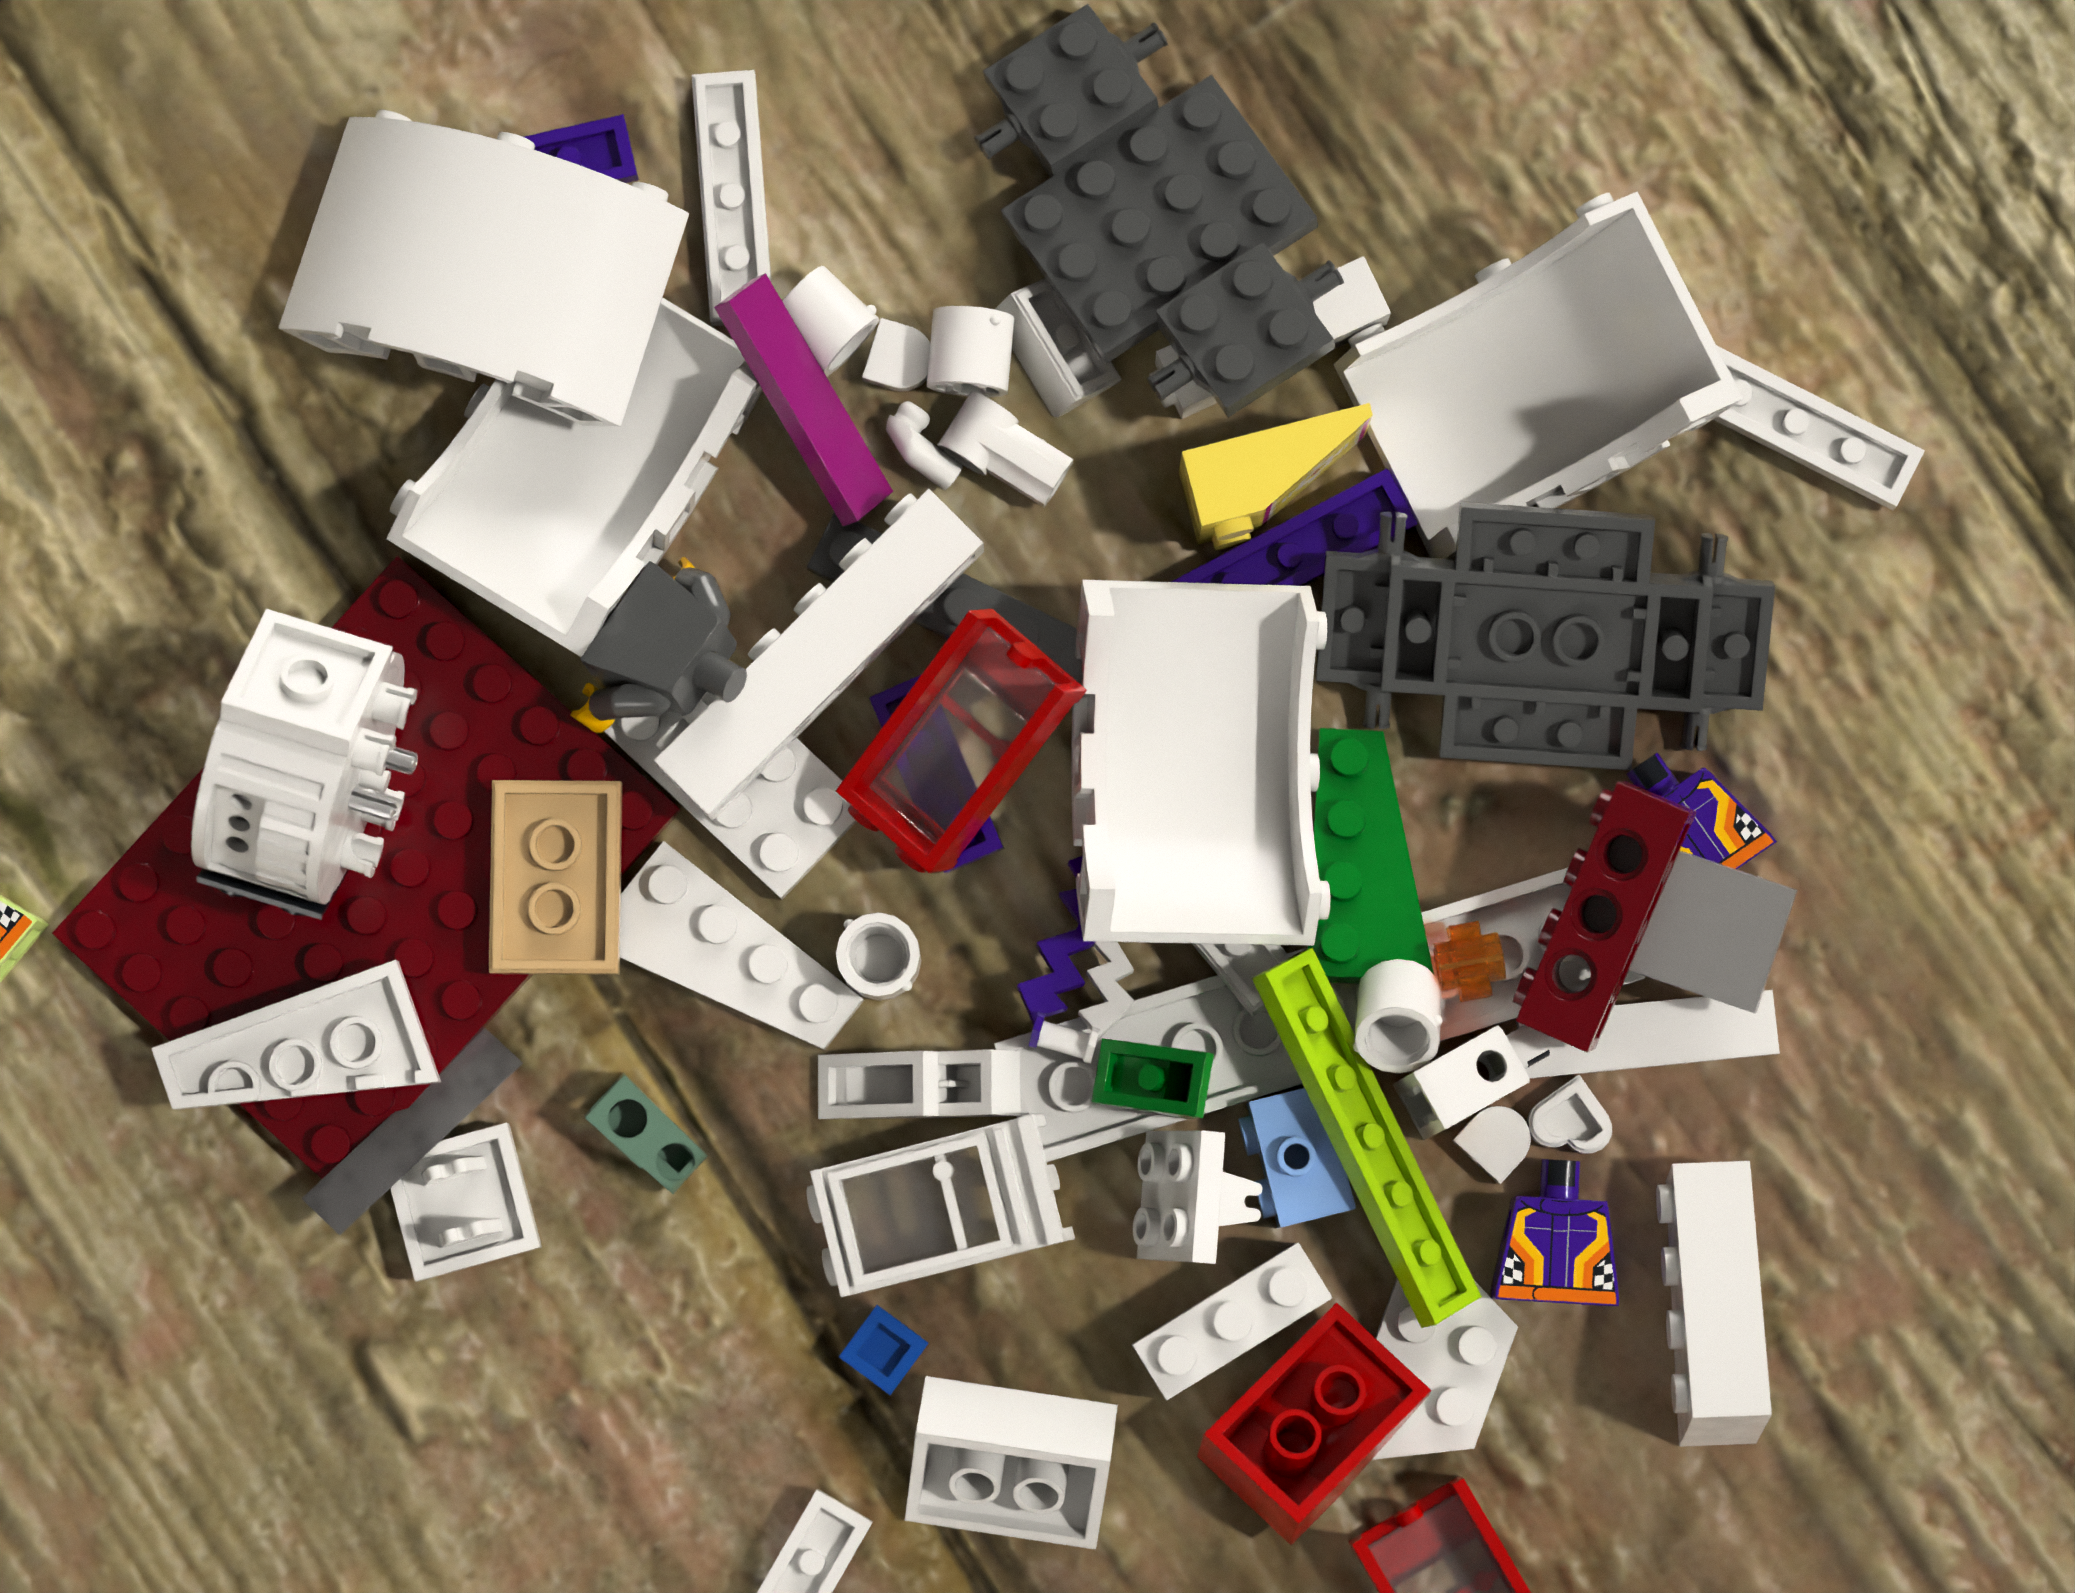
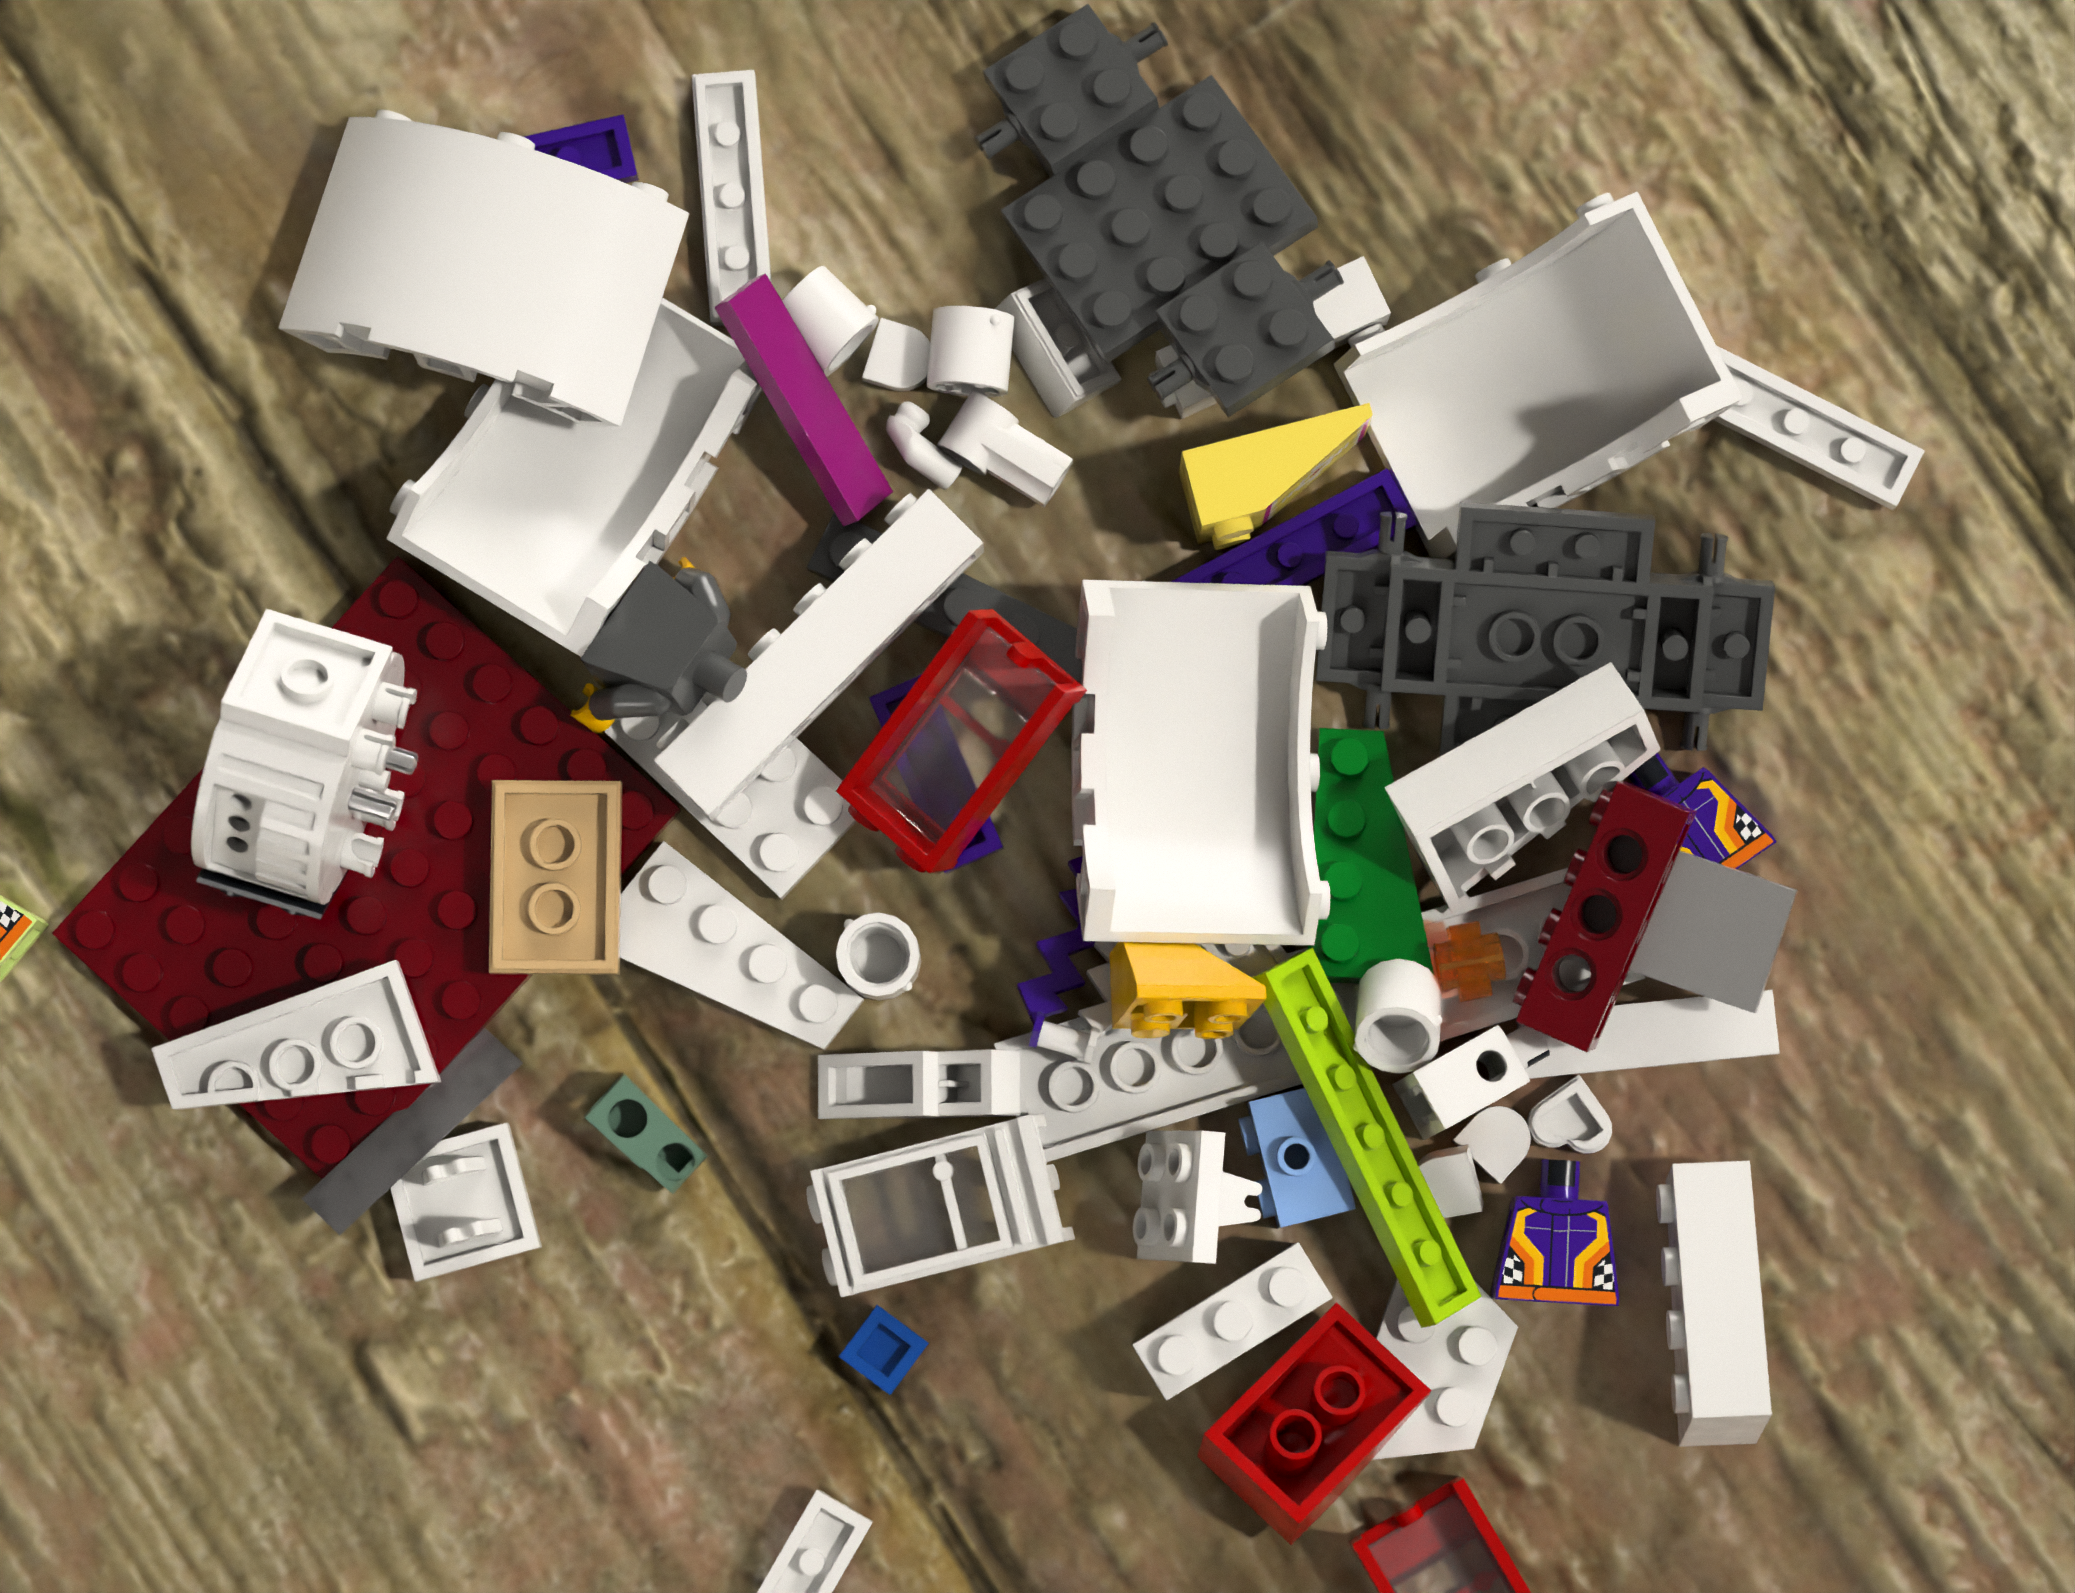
white slope [905,1376,1118,1549] -> none
green slope [1091,1038,1214,1120] -> none
none -> yellow slope [1109,942,1266,1039]
none -> white wedge [1384,662,1661,914]
none -> white tile [1418,1144,1484,1218]

